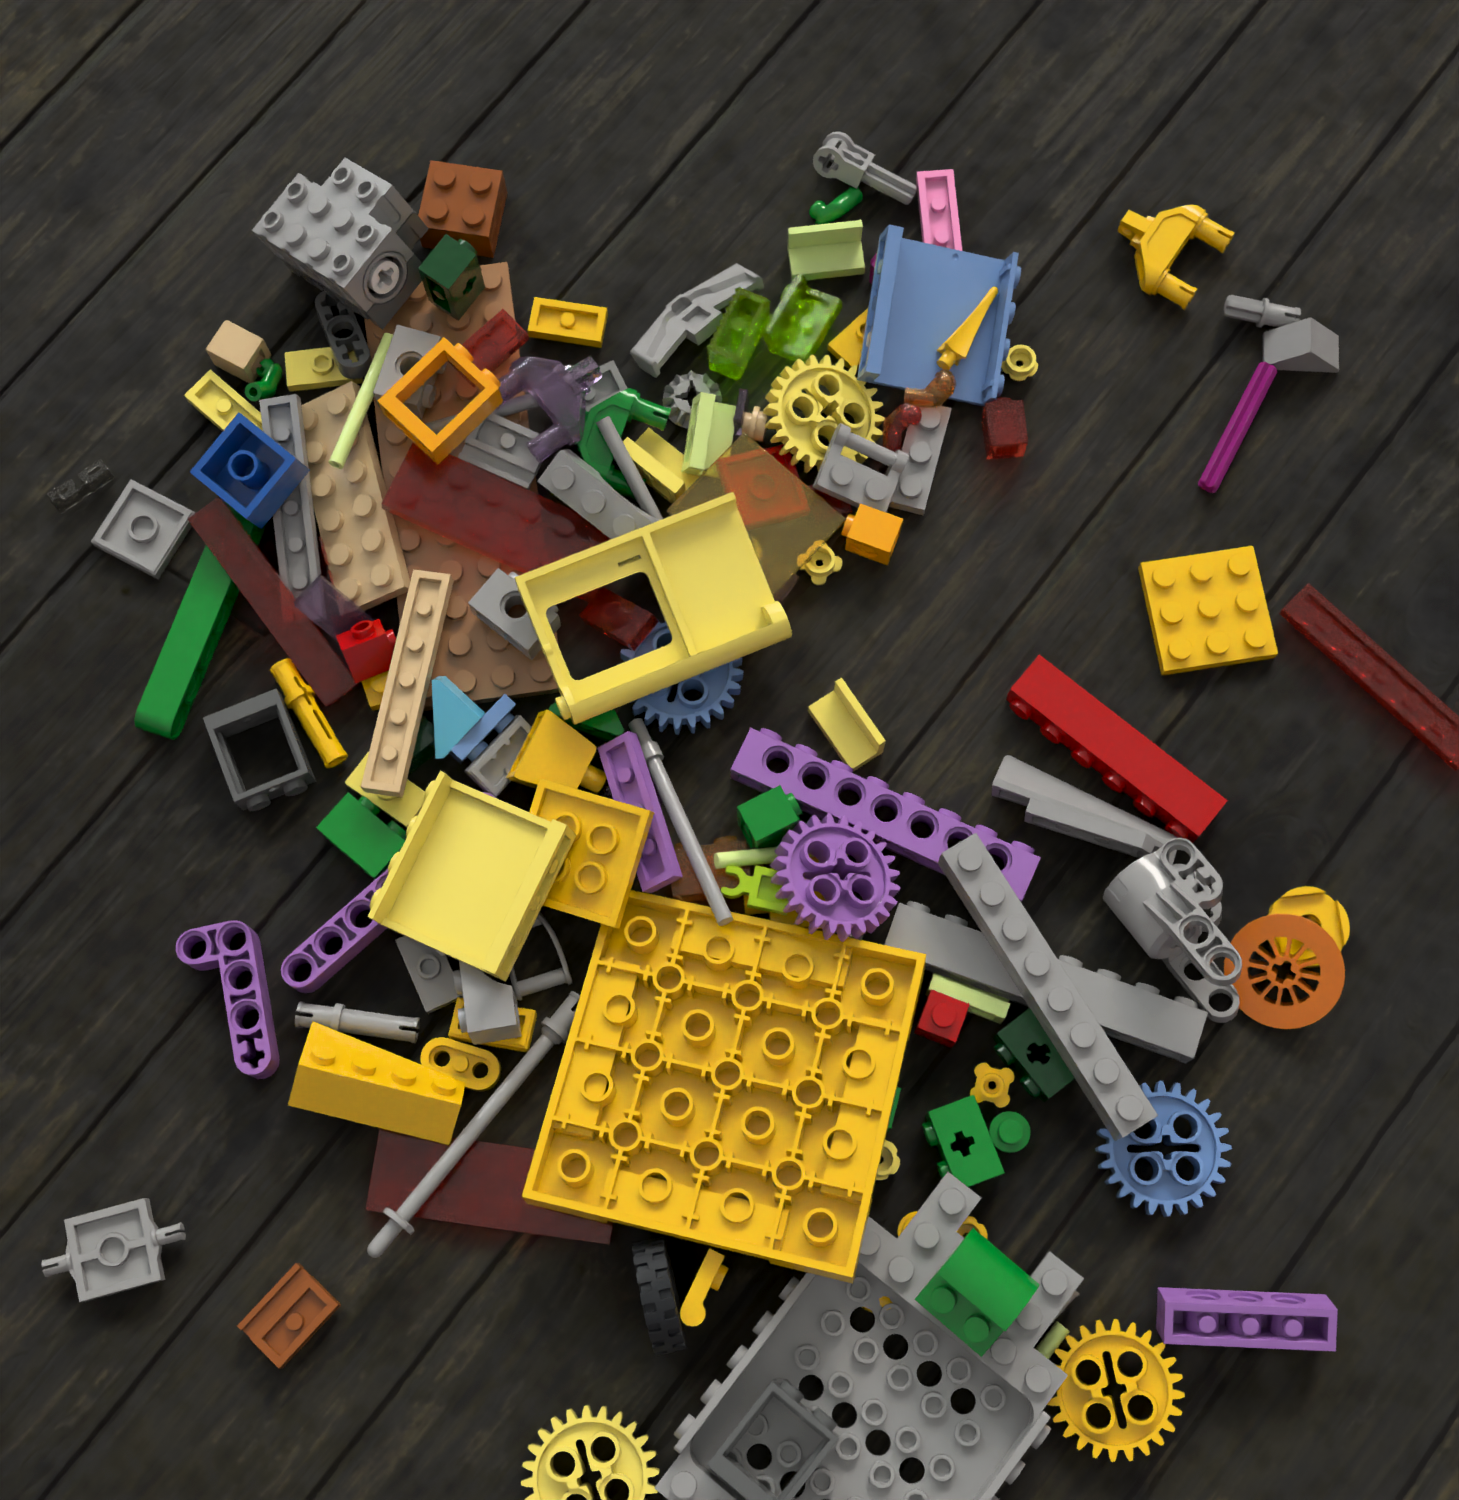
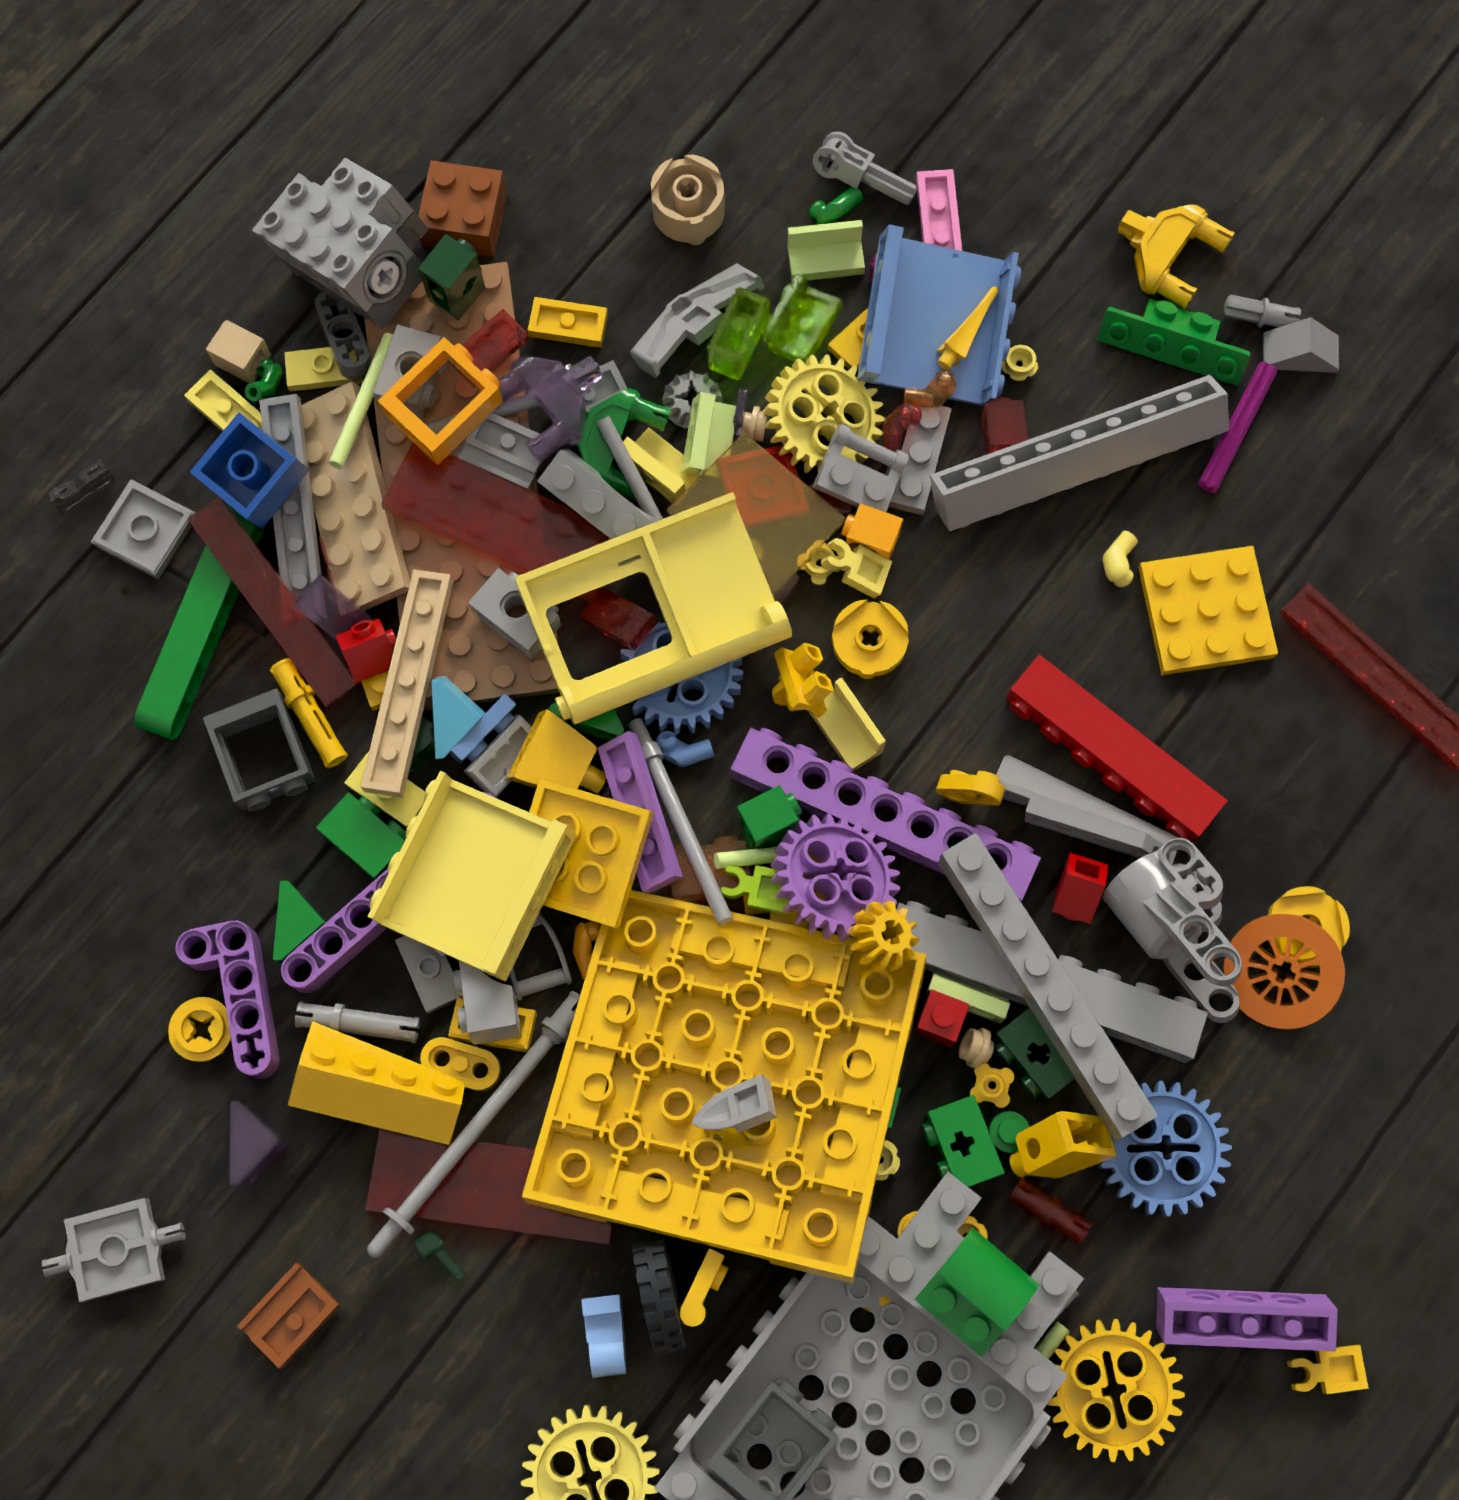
none -> yellow gear [168,997,231,1061]
none -> clear purple slope [230,1101,288,1187]
none -> green slope [273,881,326,966]
none -> clear green hand [415,1232,466,1281]
none -> light orange arm [573,920,600,980]
none -> light blue leg [581,1294,627,1378]
none -> tan brick [651,155,725,245]
none -> medium blue arm [656,731,715,767]
none -> light grey plate [692,1074,777,1132]
none -> yellow hips [772,643,834,718]
none -> light yellow plate [821,538,892,598]
none -> yellow plate [831,600,909,679]
none -> yellow gear [847,901,921,972]
none -> light grey brick [930,375,1229,531]
none -> yellow plate [936,770,1005,805]
none -> tan plate [959,1028,994,1068]
none -> clear red pin [1008,1177,1093,1245]
none -> yellow torso [1010,1111,1117,1178]
none -> red brick [1052,853,1108,924]
none -> green bracket [1097,299,1250,385]
none -> light yellow arm [1102,531,1138,587]
none -> yellow plate [1287,1345,1369,1394]

